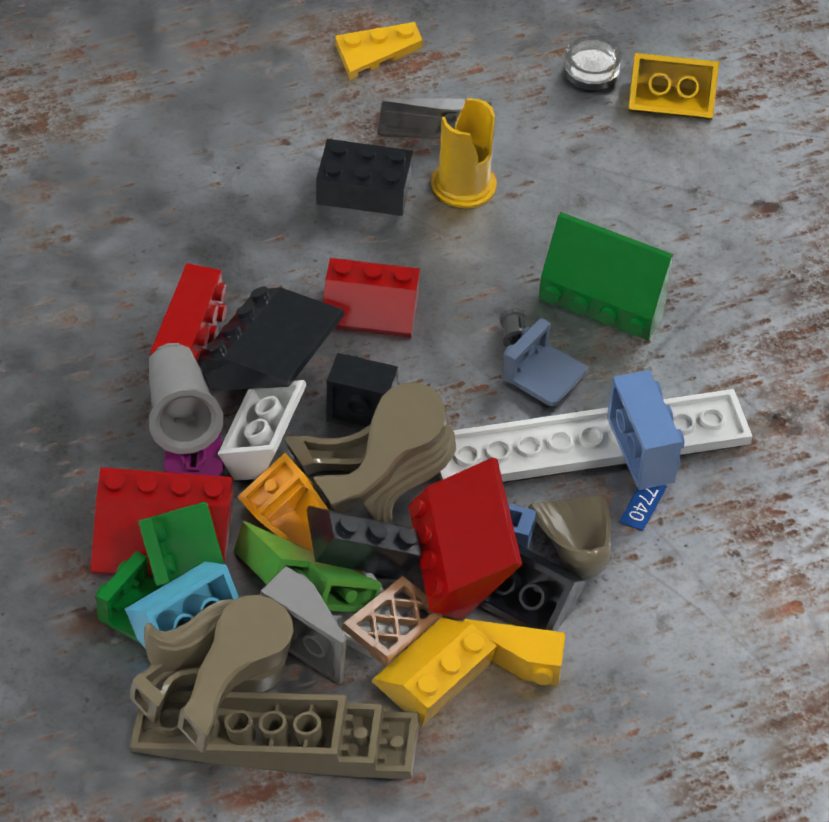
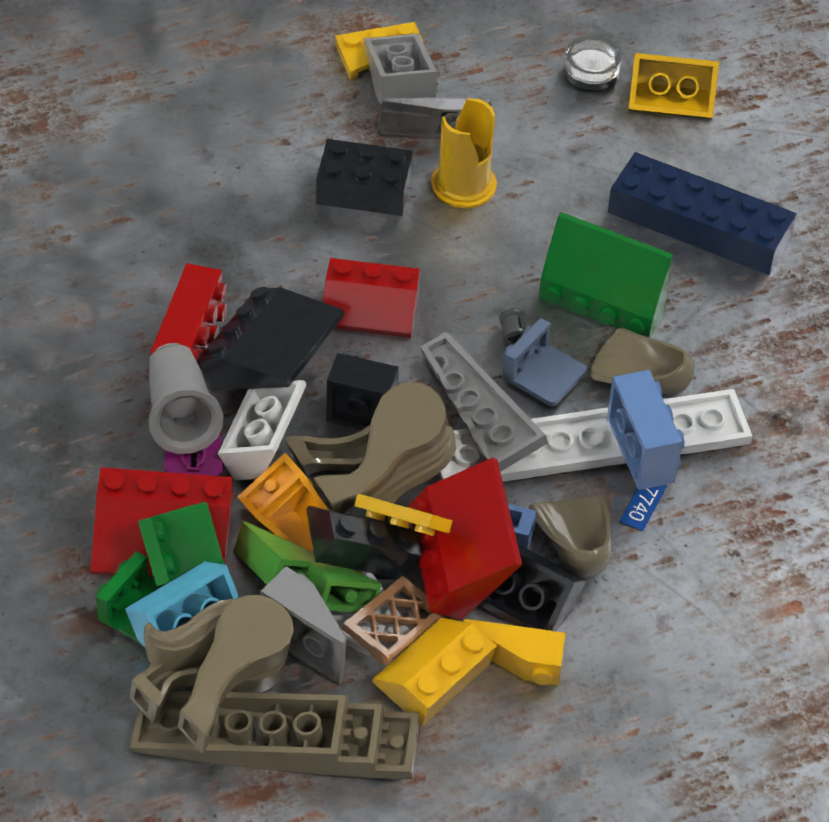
none -> yellow wing [354,494,453,536]
none -> light grey slope [364,34,437,106]
none -> light grey wing [421,331,548,472]
none -> dark tan hair [590,328,694,395]
none -> dark blue brick [608,152,797,275]

